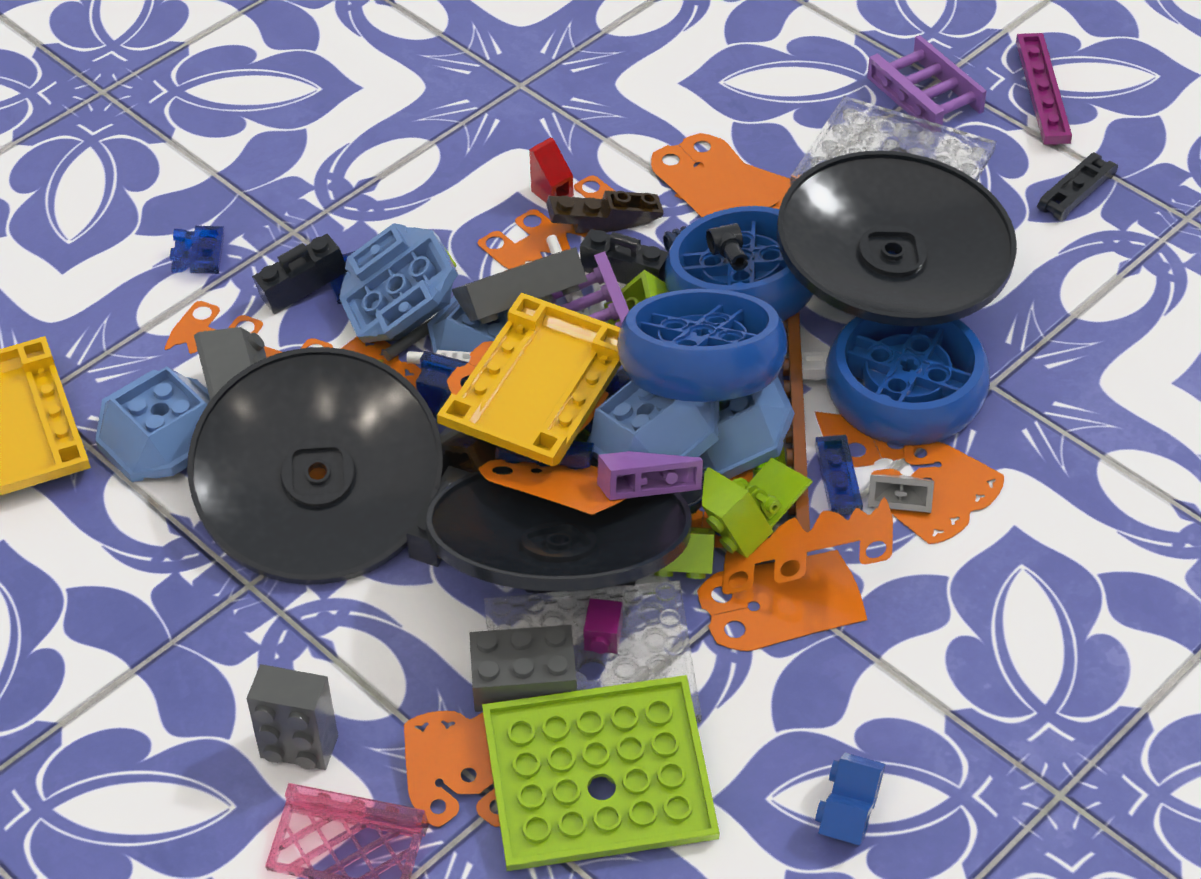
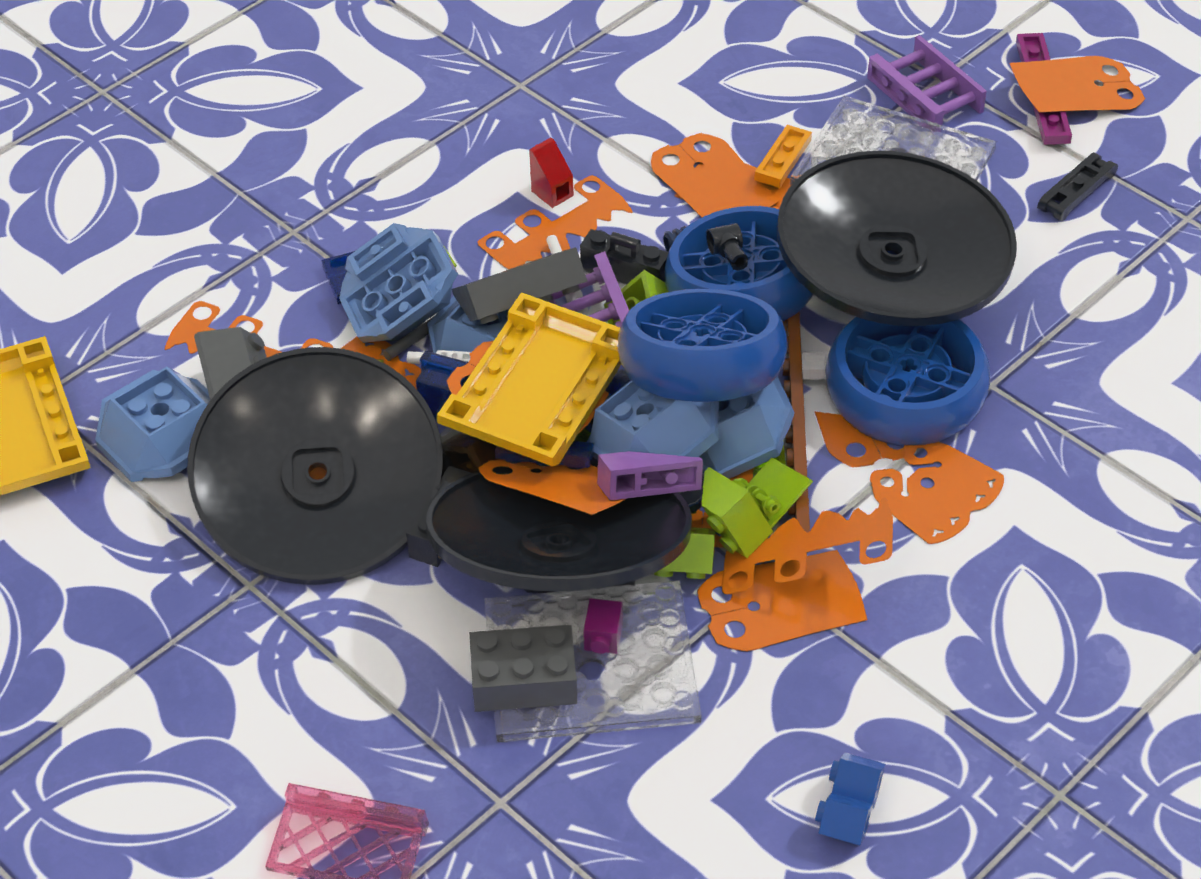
clear blue plate [170,225,224,274] -> none
dark grey brick [246,664,338,770] -> none
black piece [252,233,347,314] -> none
orange piece [404,711,500,827] -> none
lime plate [482,675,720,871] -> none
dark brown slope [546,191,664,233] -> none
clear blue plate [815,435,863,515] -> none
light grey slope [868,475,934,513] -> none
none -> light orange plate [754,125,812,188]
none -> orange piece [1009,56,1145,112]

